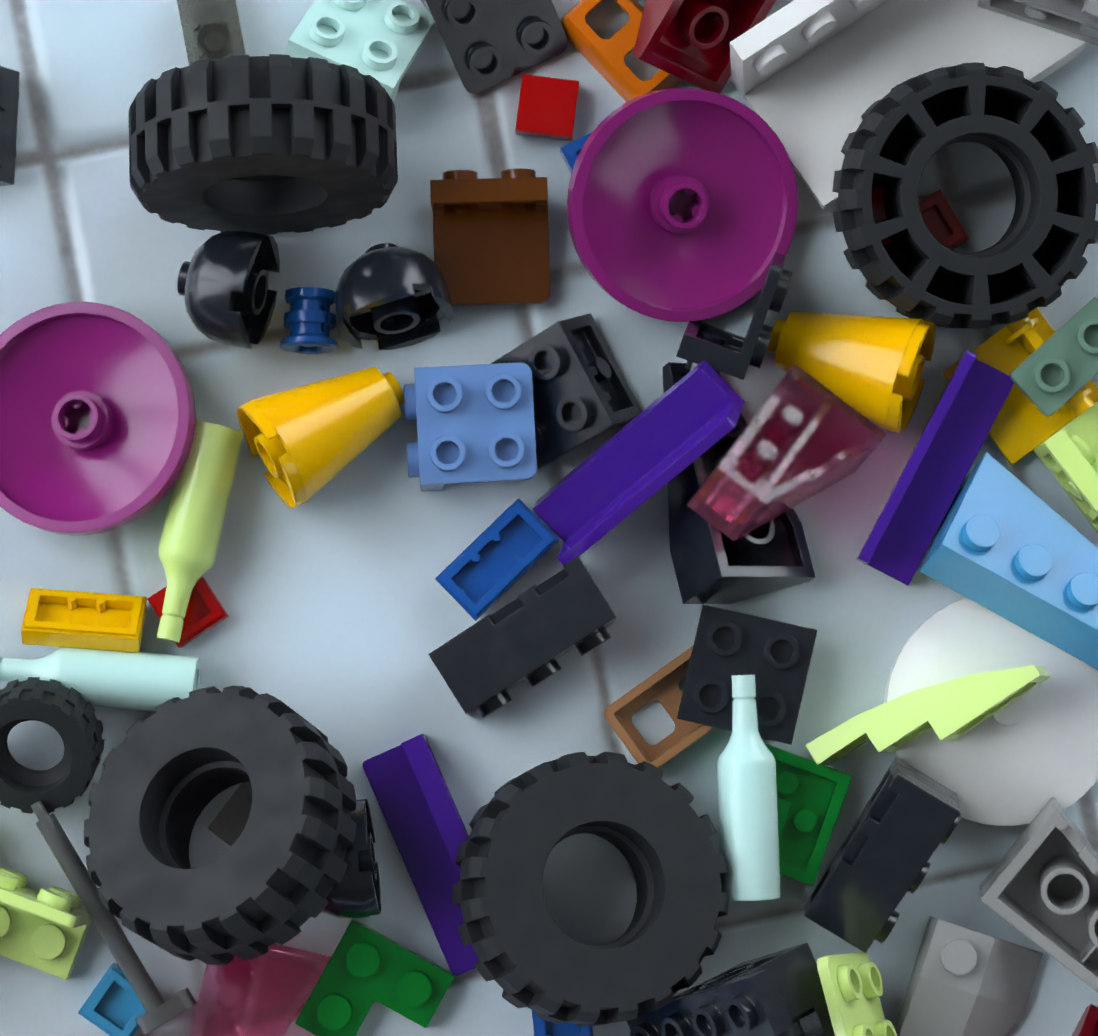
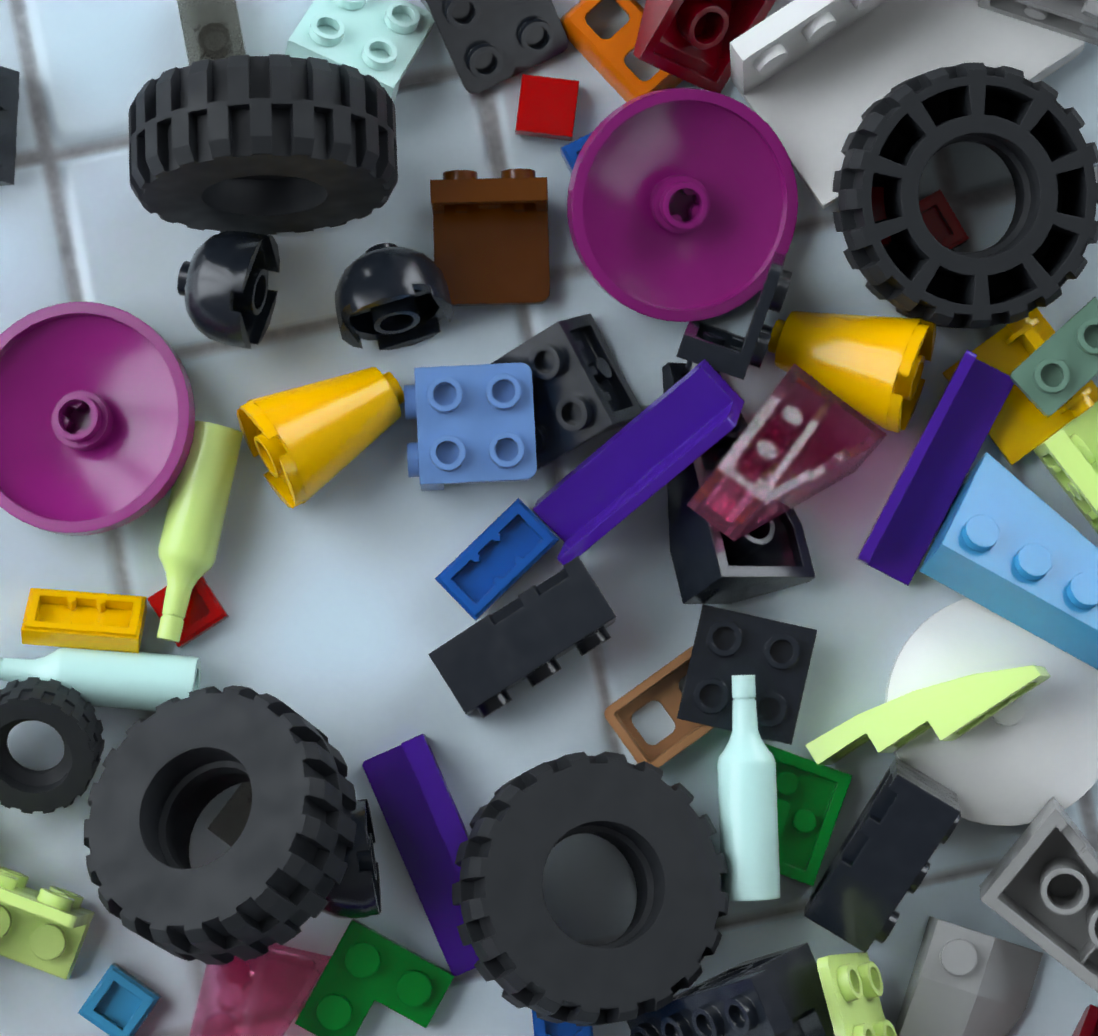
dark grey piece [31,800,197,1035] -> none
blue bush [280,287,338,354] -> none

